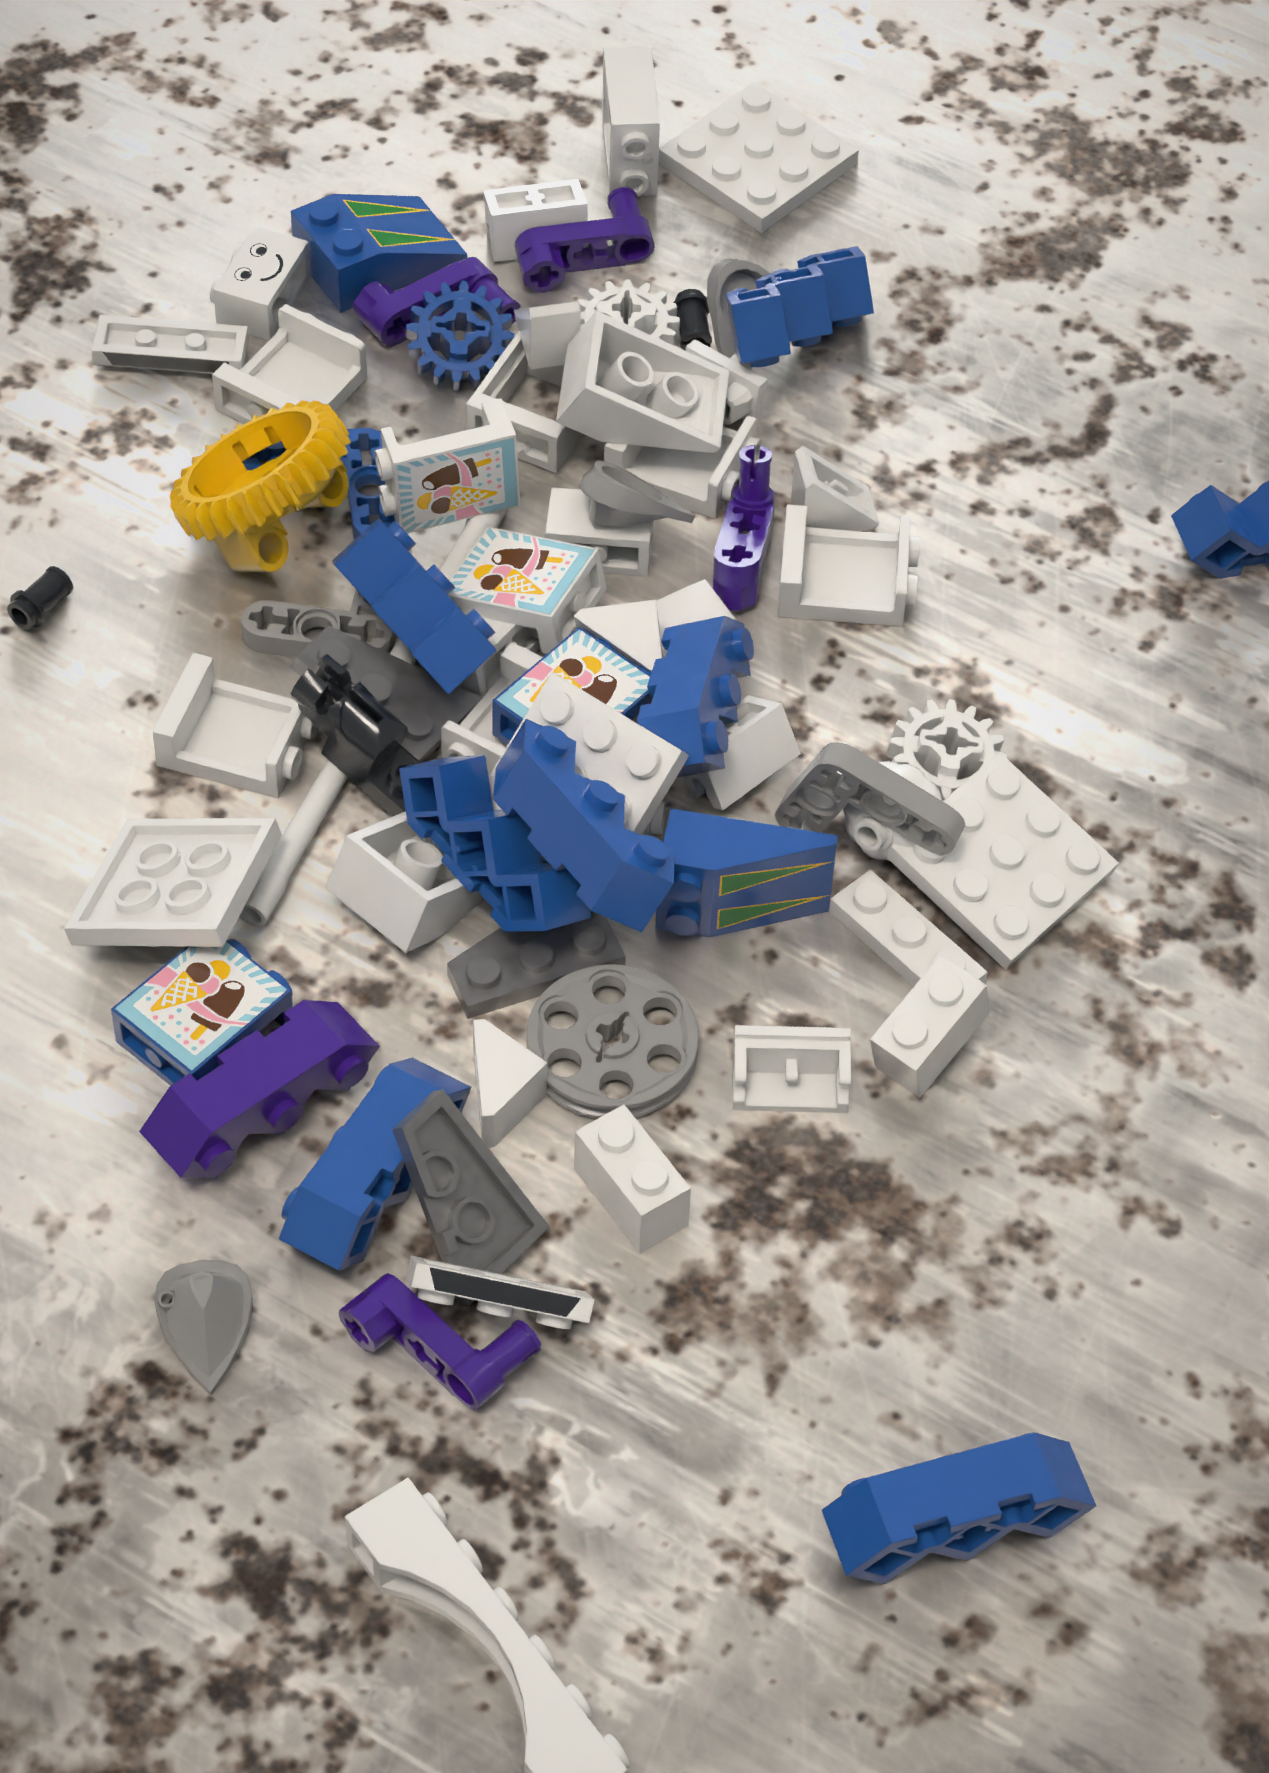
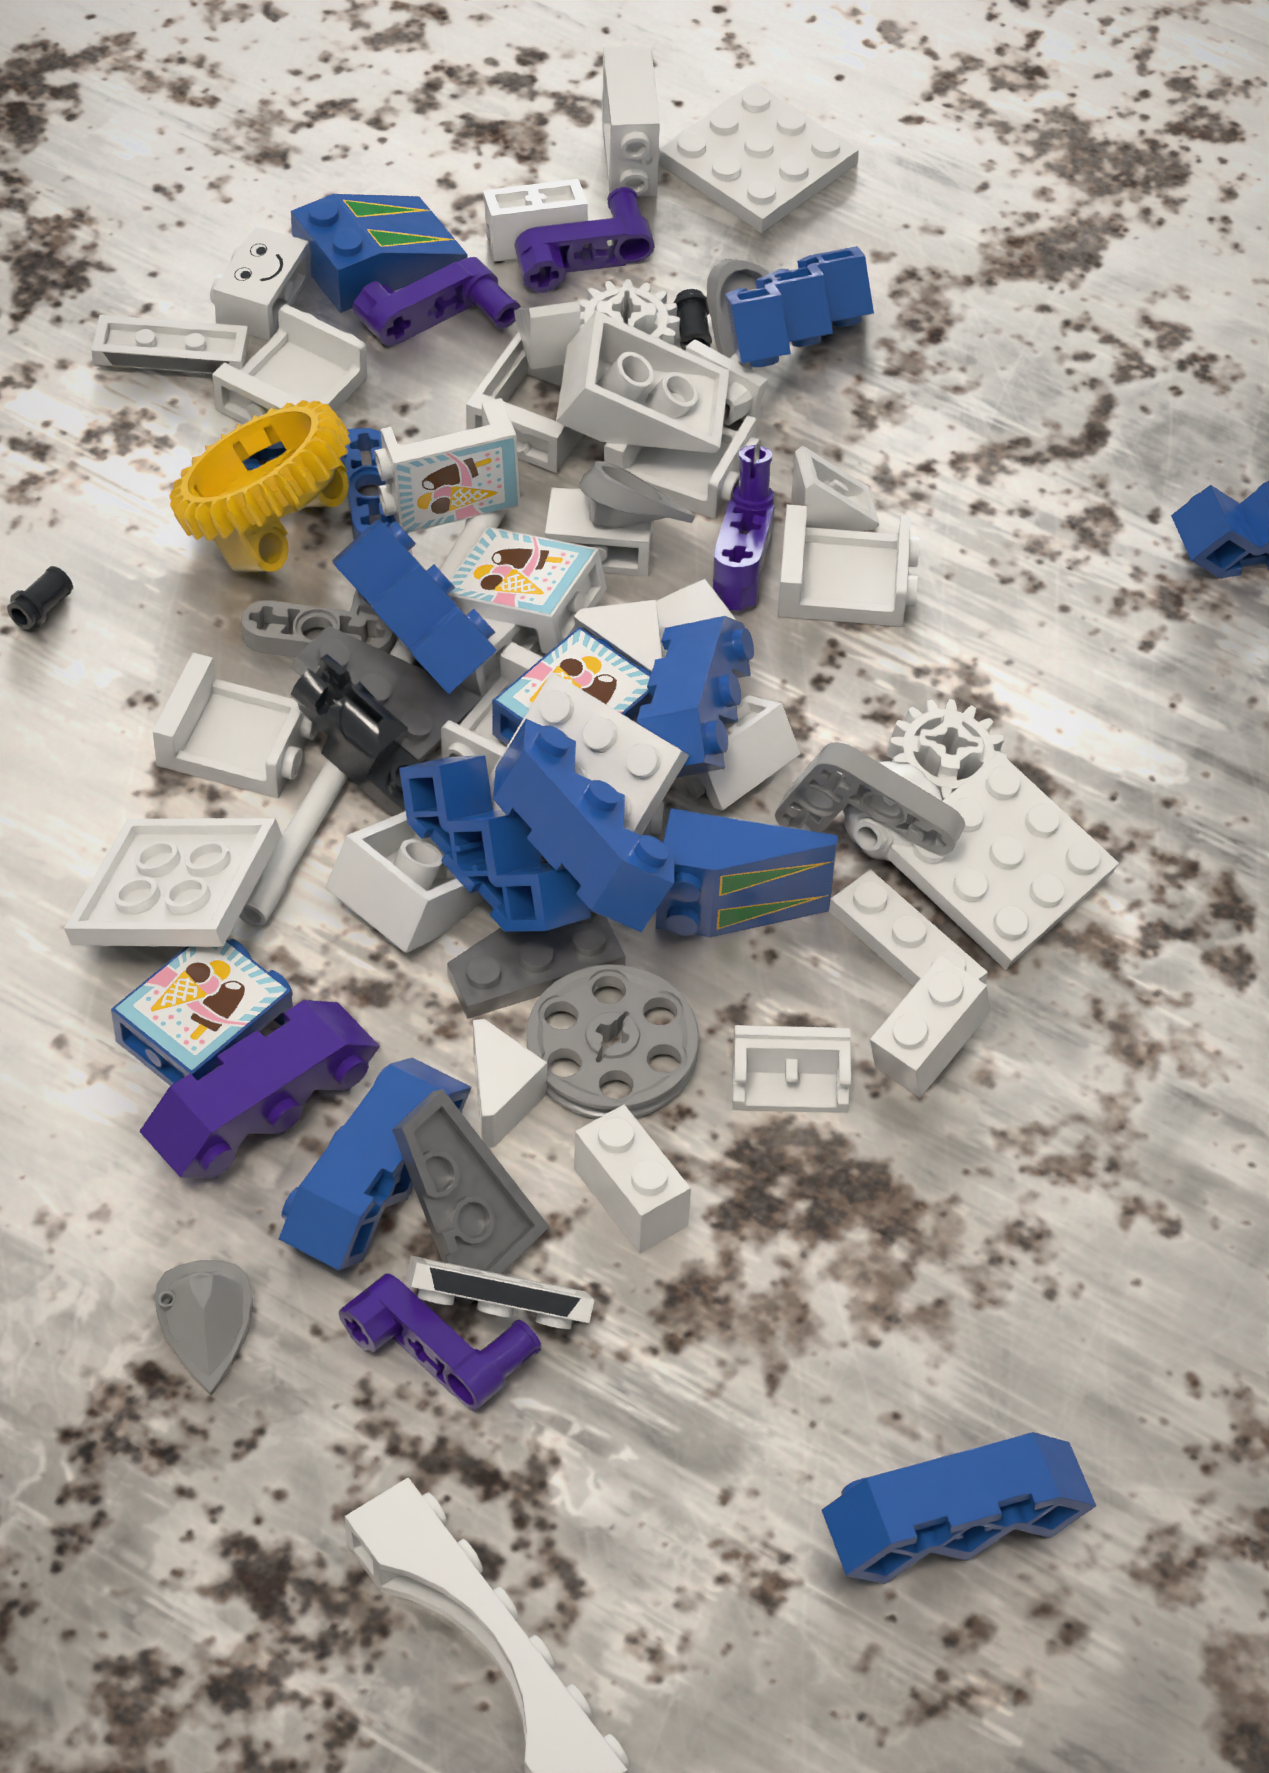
blue gear [406,280,514,391] -> none

